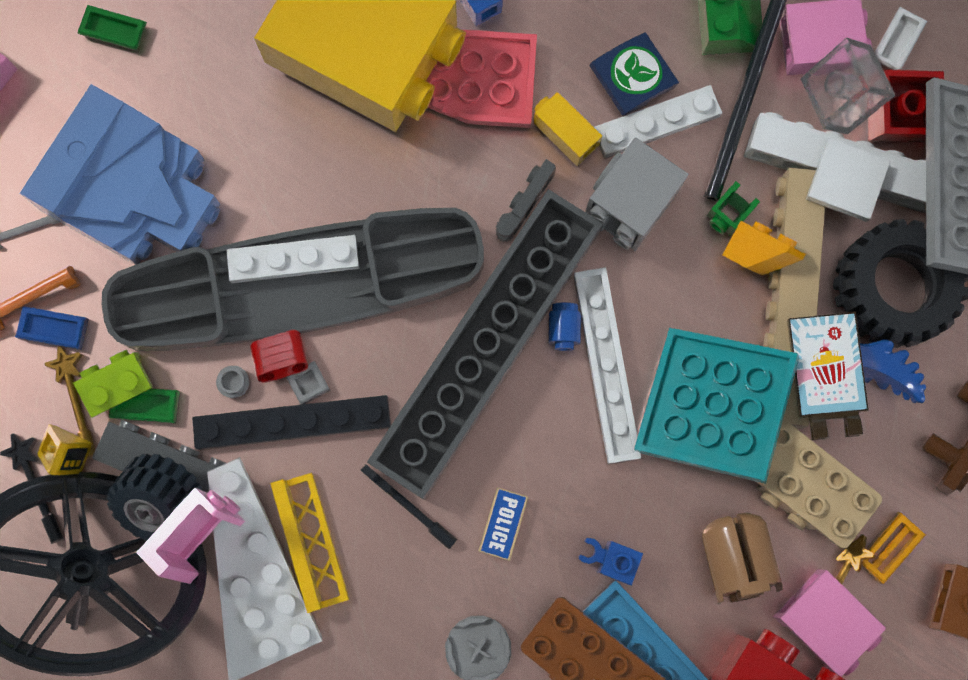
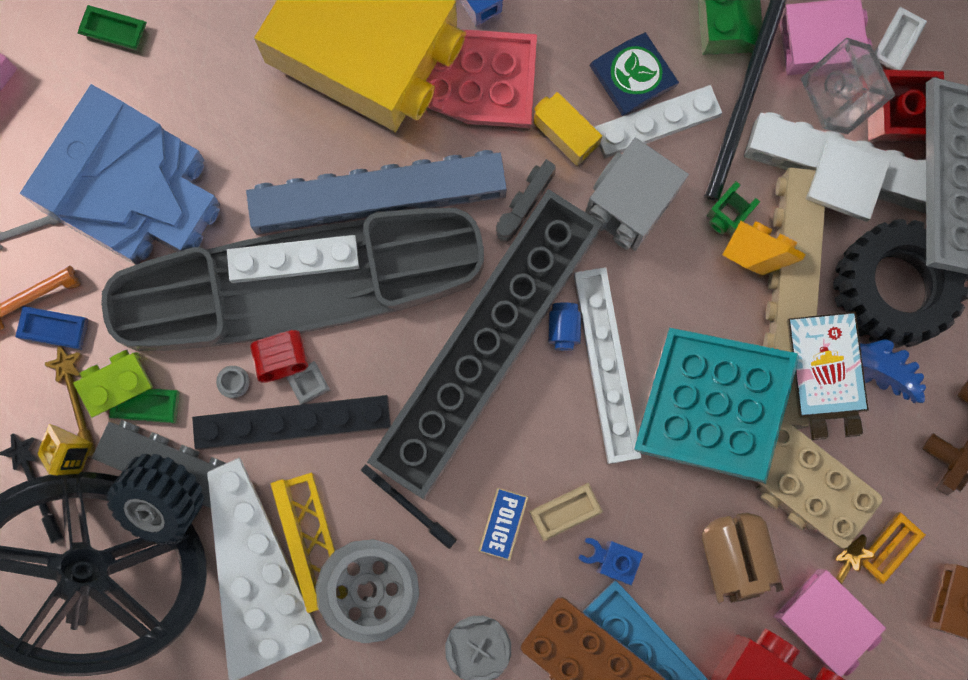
bright pink panel [136,488,245,584] -> none
none -> sand blue brick [246,150,507,235]
none -> light grey wheel [315,539,419,643]
none -> tan tile [529,483,603,541]

